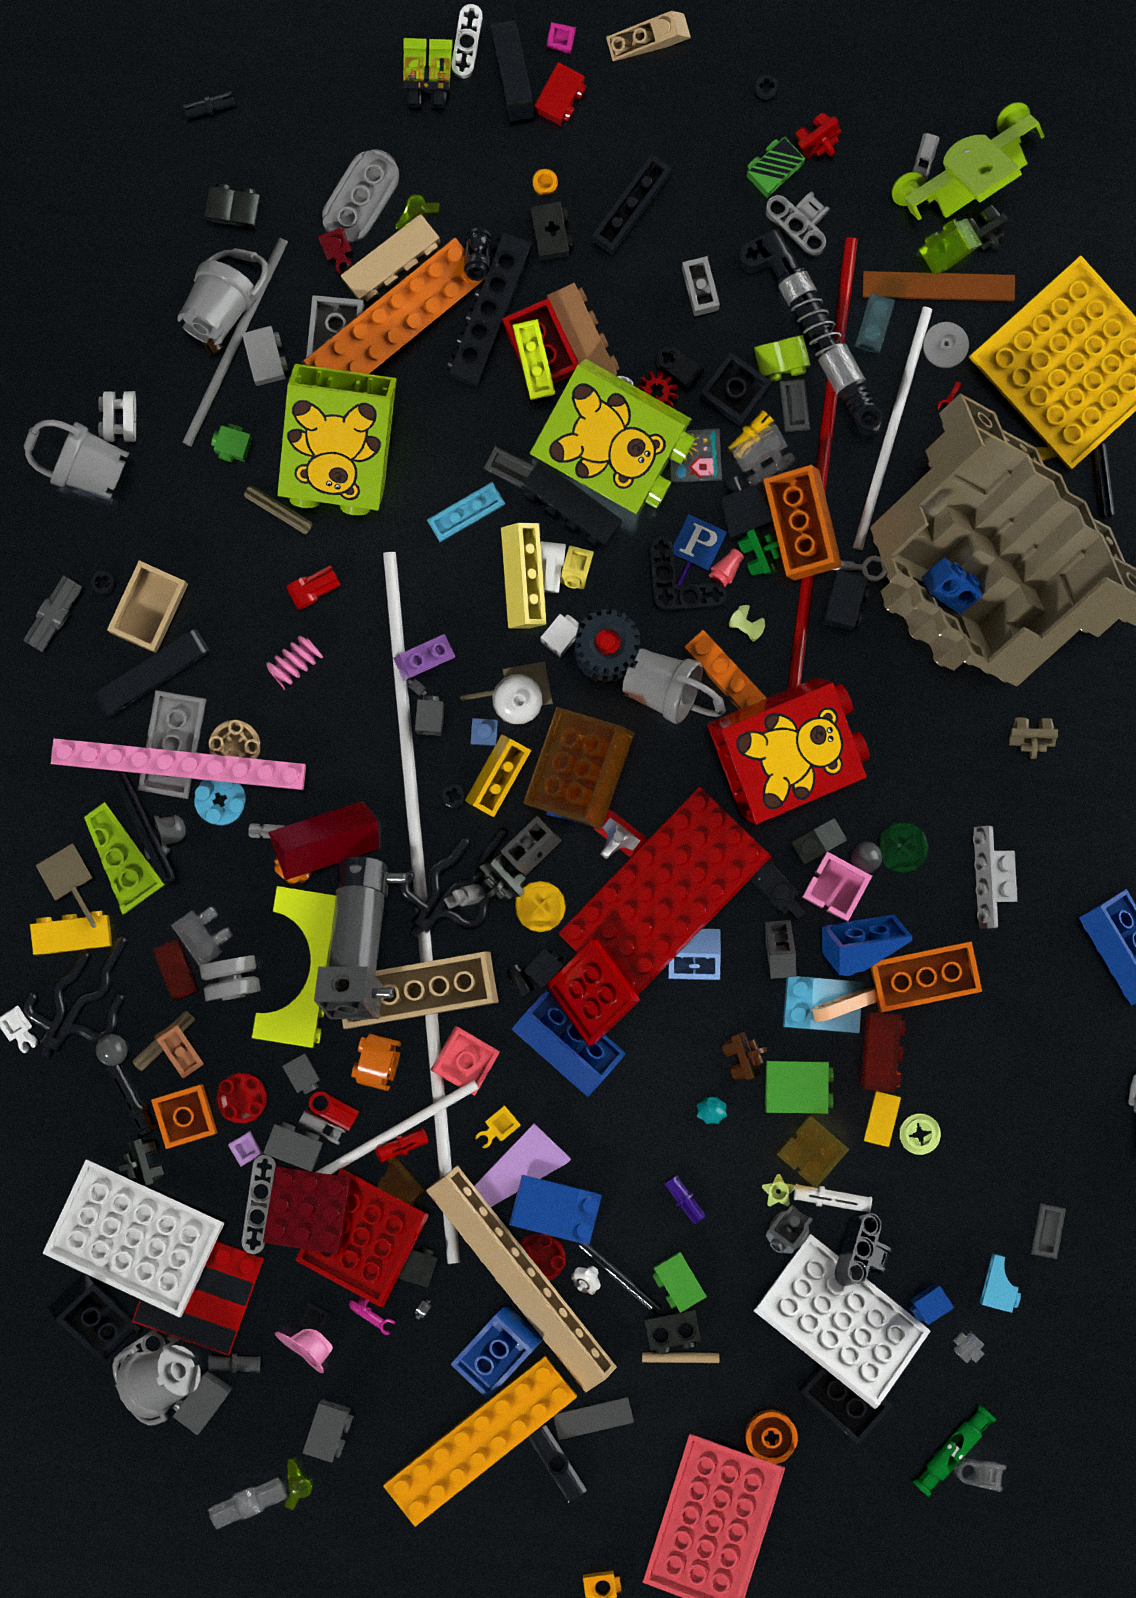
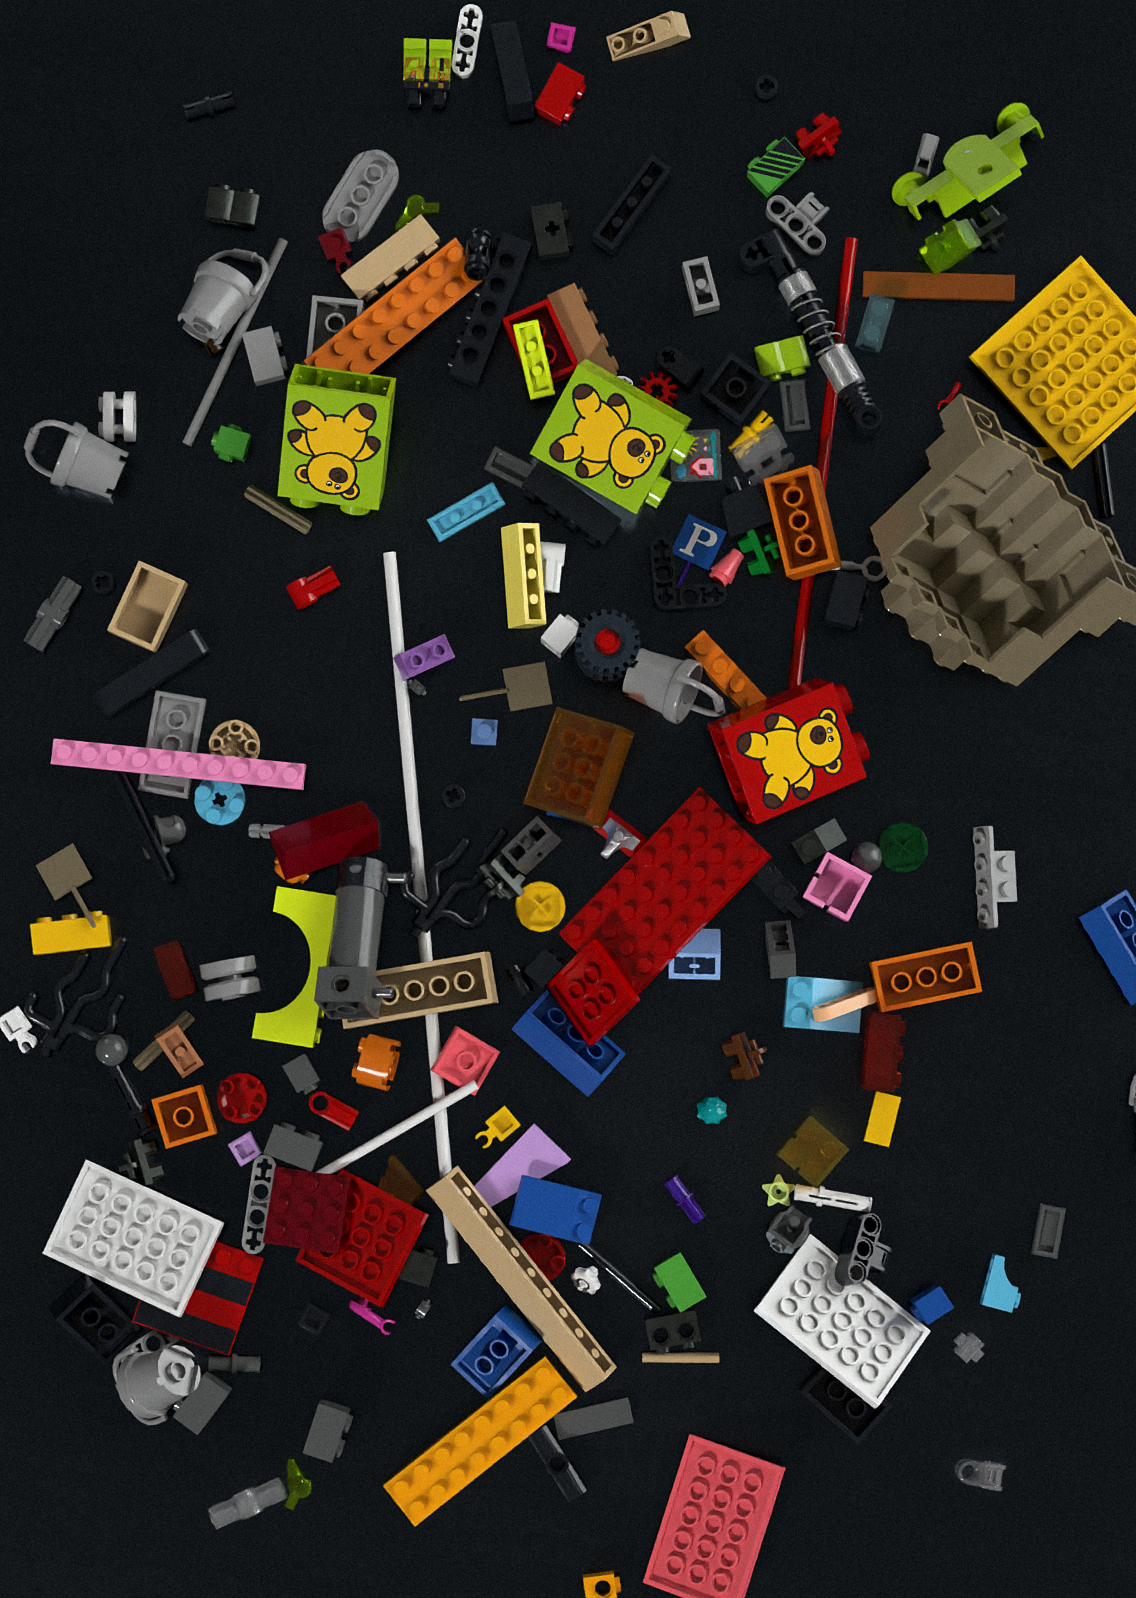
lime wing [84,802,165,915] -> none
clear plate [171,907,233,966] -> none
bright pink piece [266,635,323,690] -> none
bright pink piece [275,1329,333,1373] -> none
light grey bar [298,1109,346,1145] -> none
red pin [375,1128,428,1163] -> none
dark grey brick [415,696,445,736] -> none
light grey bar [444,885,485,908] -> none
yellow brick [465,735,531,817] -> none
white cylinder [492,674,543,724] -> none
light orange tile [533,169,558,196] -> none
light yellow bracket [560,545,594,589] -> none
yellowish green piece [729,605,765,641] -> none
orange brick [745,1409,798,1464] -> none
bright green brick [765,1061,833,1114] -> none
blue slope [822,914,912,976] -> none
white piece [853,307,933,551] -> none
yellowish green gear [900,1114,941,1155] -> none
green piece [912,1405,997,1497] -> none
blue brick [922,558,983,615] -> none
light grey piece [923,322,969,368] -> none
dark tan hips [1009,718,1058,759] -> none

